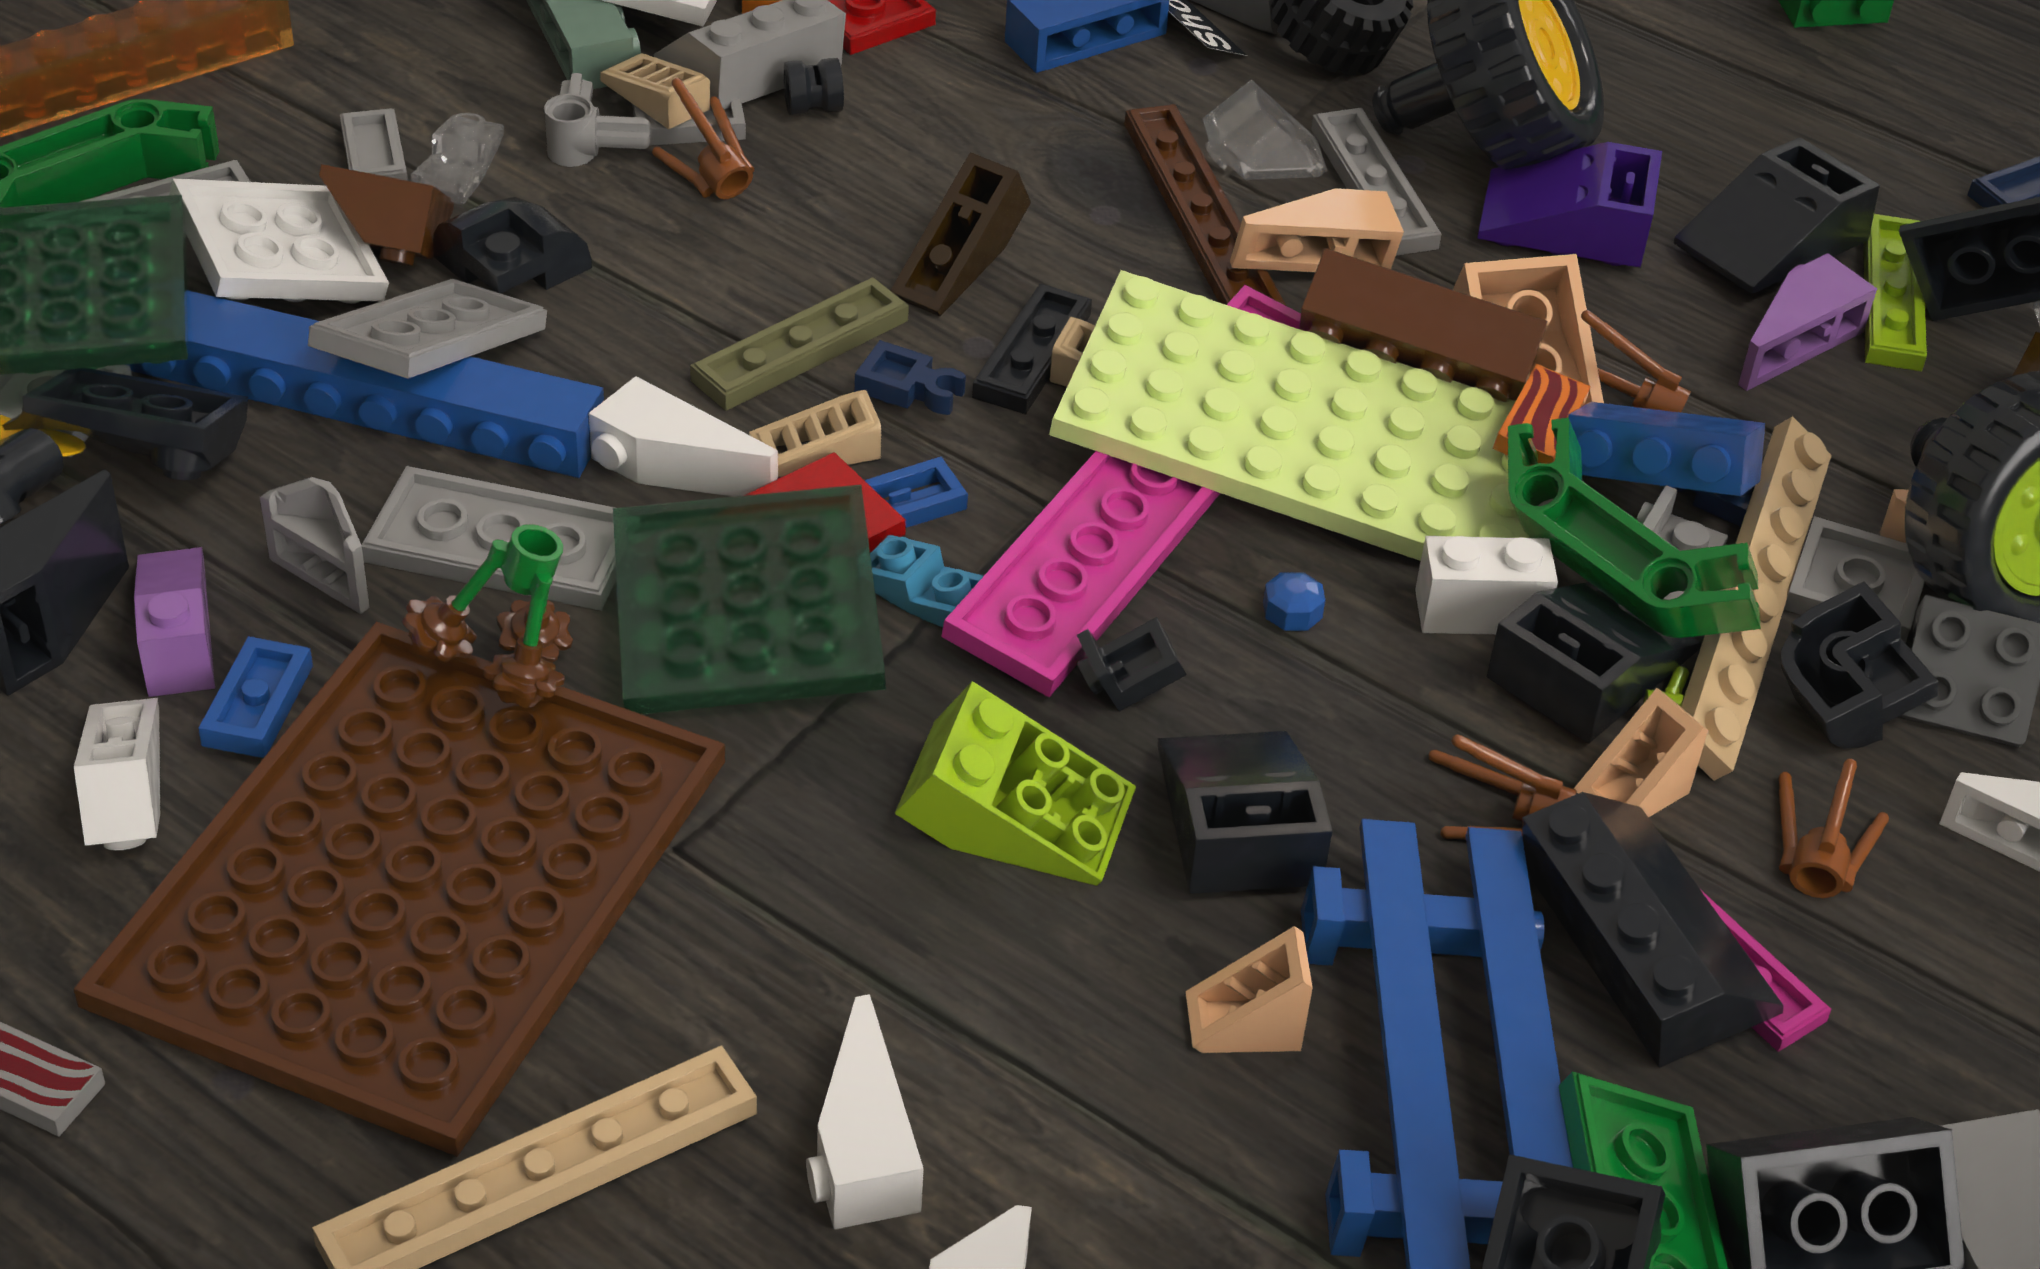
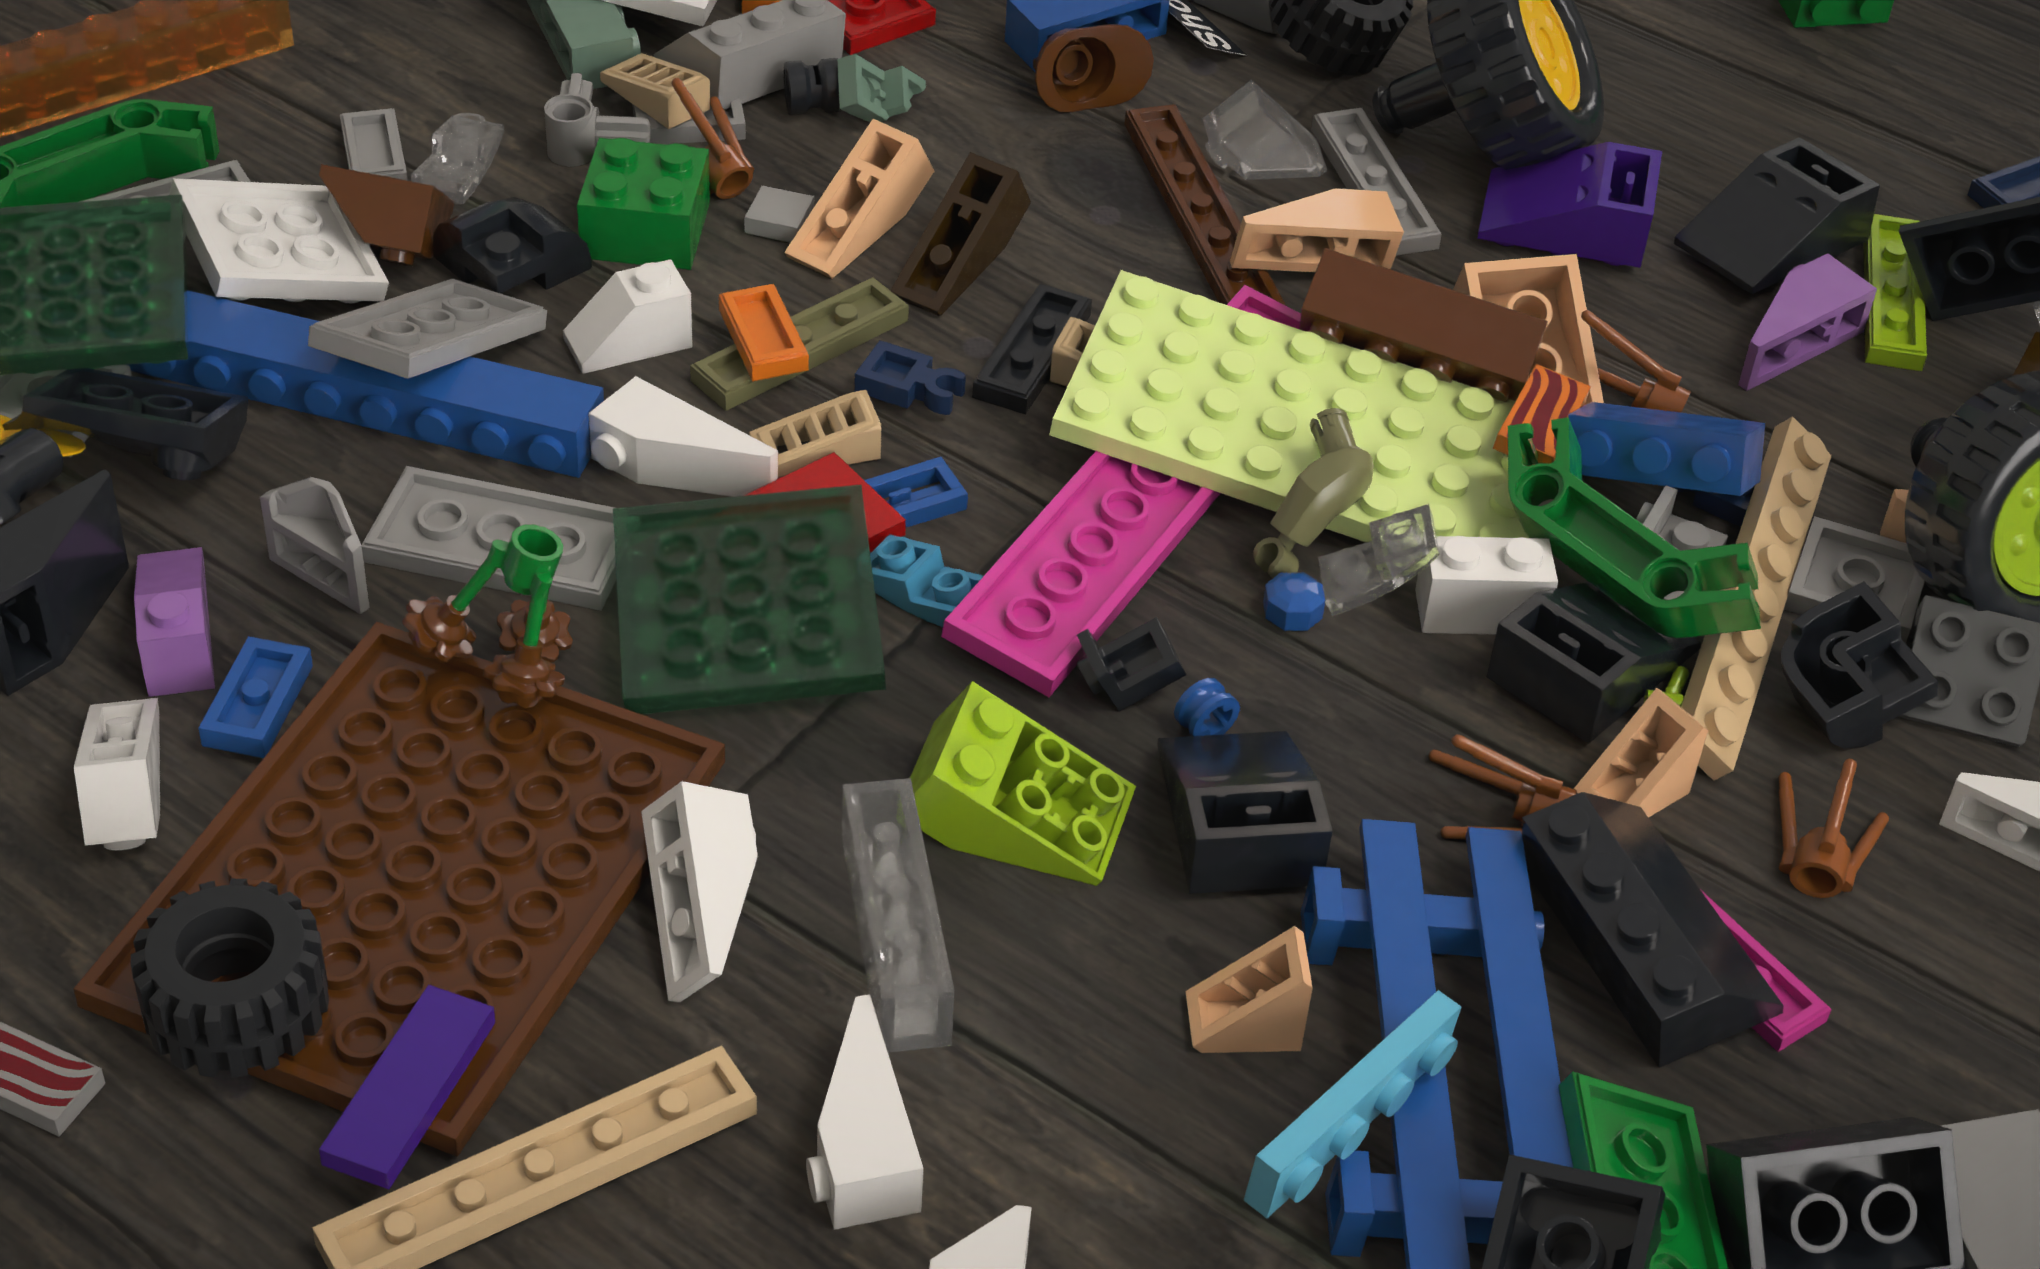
none -> black tyre [130,878,329,1078]
none -> dark purple tile [319,984,495,1190]
none -> white slope [563,259,692,374]
none -> green brick [577,138,710,270]
none -> white slope [641,781,758,1002]
none -> orange tile [719,284,809,382]
none -> light grey tile [744,186,814,243]
none -> light nougat slope [784,119,934,279]
none -> sand green slope [837,54,926,122]
none -> clear brick [842,778,955,1053]
none -> reddish brown piece [1033,24,1154,112]
none -> blue bush [1174,678,1240,736]
none -> medium azure plate [1244,990,1462,1219]
none -> olive arm [1254,408,1374,578]
none -> clear slope [1318,504,1440,616]

